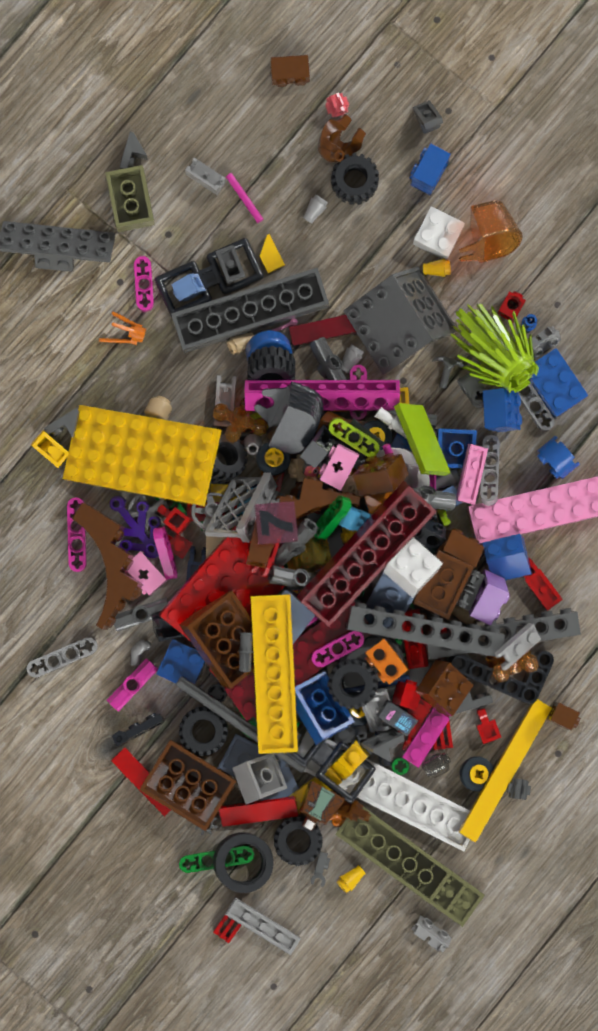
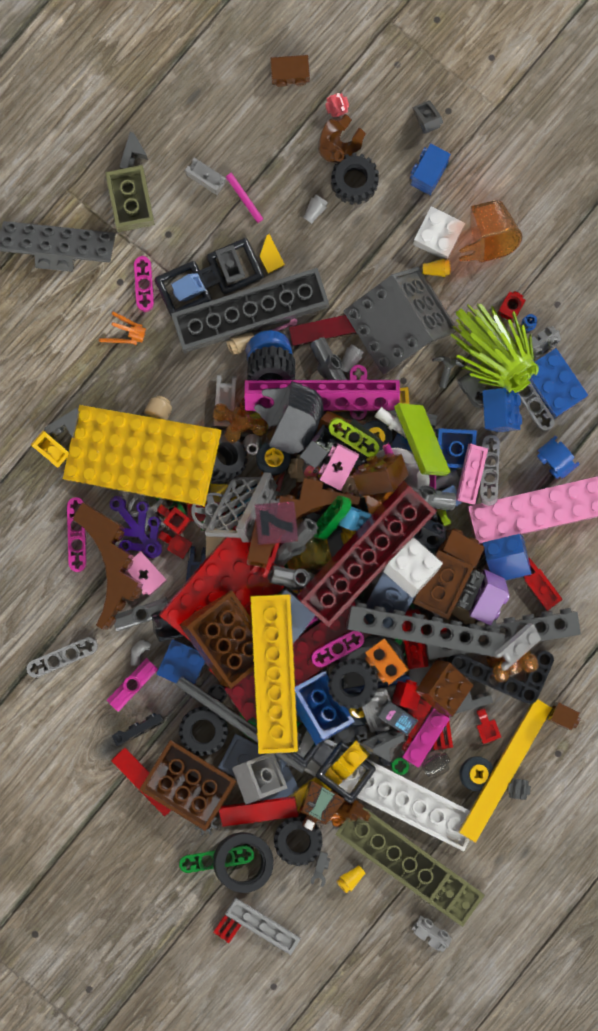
dark pink beam [153,527,178,580] -> none
dark grey axle [238,633,253,672] -> none

